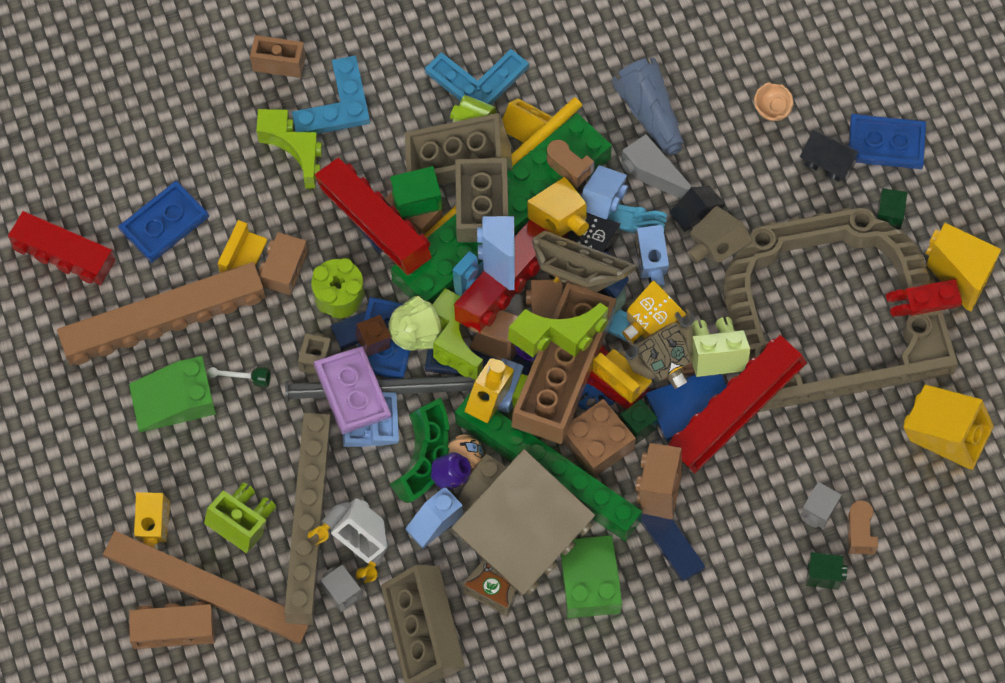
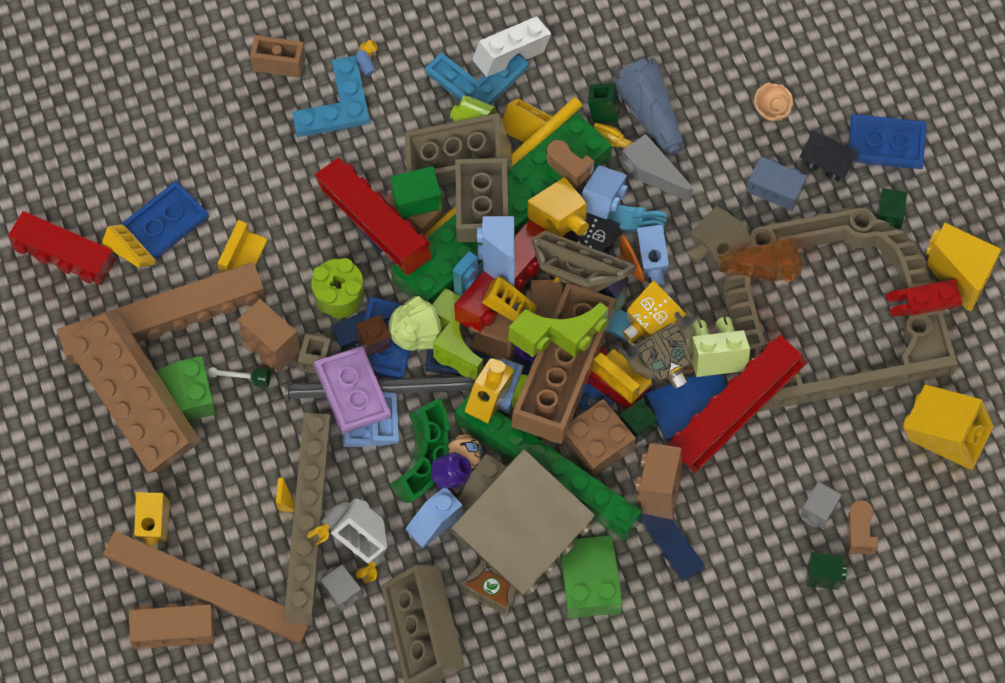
lime brick [204,483,276,553] -> none
lime arch [256,109,322,189] -> none
medium nougat brick [258,232,308,295] -> none
black slope [669,186,725,232] -> none
none -> medium nougat brick [65,312,201,473]
none -> yellow slope [102,225,156,268]
none -> medium nougat brick [238,299,301,372]
none -> yellow slope [276,478,295,512]
none -> medium blue arm [356,40,377,76]
none -> white arch [472,16,551,77]
none -> yellow slope [482,276,537,322]
none -> dark green brick [588,83,621,123]
none -> yellow piece [593,123,634,149]
none -> orange dish [616,235,645,282]
none -> clear orange slope [717,237,803,281]
none -> sand blue brick [746,156,807,211]

